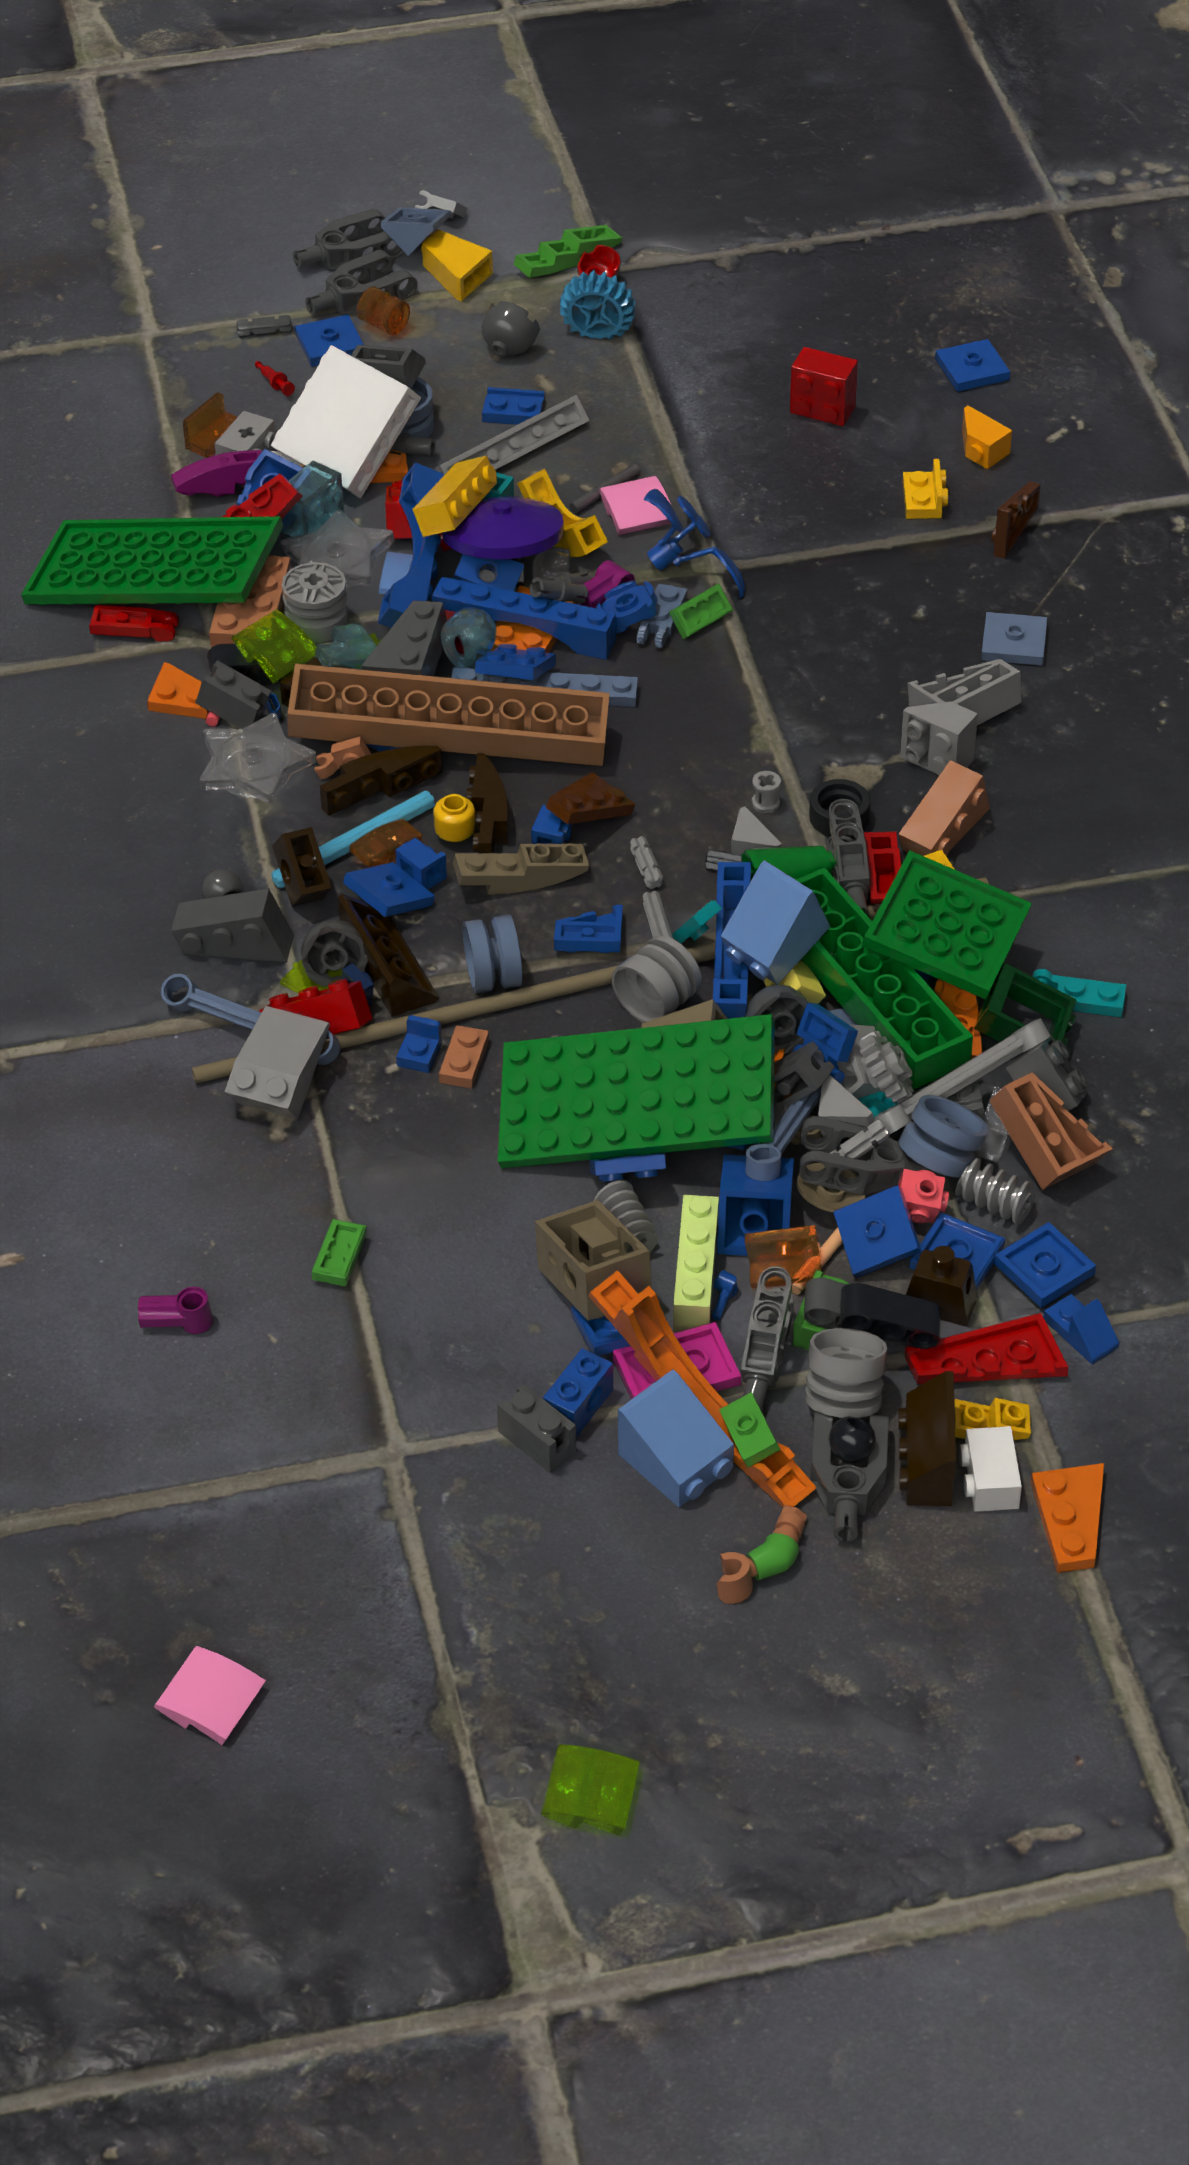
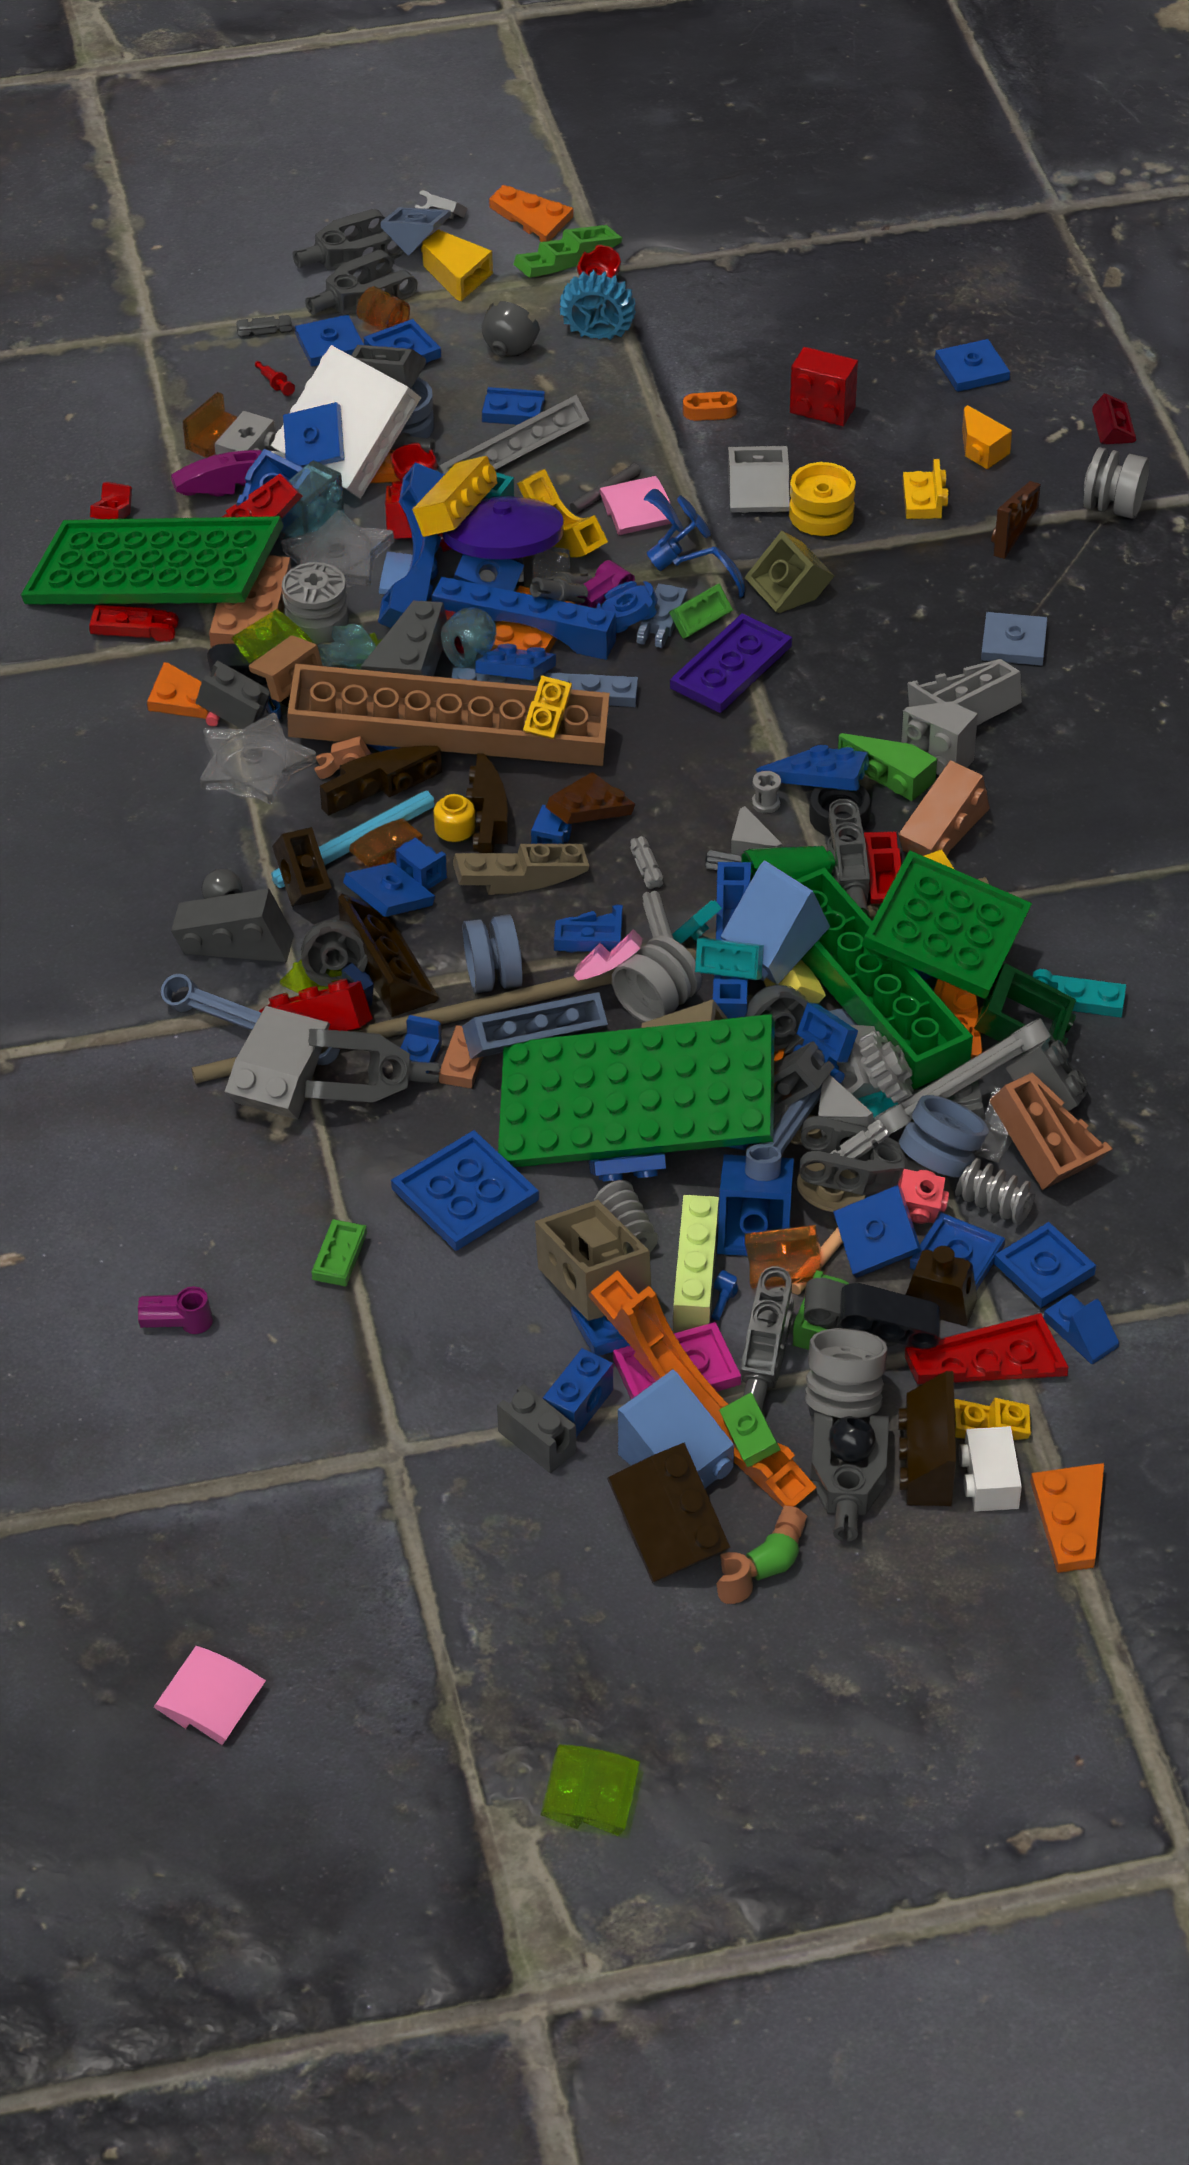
none -> red bracket [90,482,132,519]
none -> medium nougat panel [249,636,323,702]
none -> blue plate [283,402,344,469]
none -> dark grey piece [304,1029,440,1103]
none -> blue plate [364,319,441,363]
none -> red hair [391,443,438,482]
none -> blue plate [391,1130,539,1251]
none -> sand blue brick [462,992,608,1059]
none -> orange wing [489,185,573,242]
none -> yellow slope [523,675,572,740]
none -> bright pink slope [574,929,643,981]
none -> dark brown slope [607,1442,731,1583]
none -> dark purple plate [670,613,792,713]
none -> orange beam [683,392,737,421]
none -> teal plate [695,938,764,980]
none -> light grey slope [728,446,790,513]
none -> olive slope [744,531,834,613]
none -> blue wing [756,745,869,791]
none -> yellow wheel [789,462,856,536]
none -> bright green slope [838,733,937,801]
none -> light grey wheel [1083,447,1150,519]
none -> dark red slope [1092,393,1136,444]

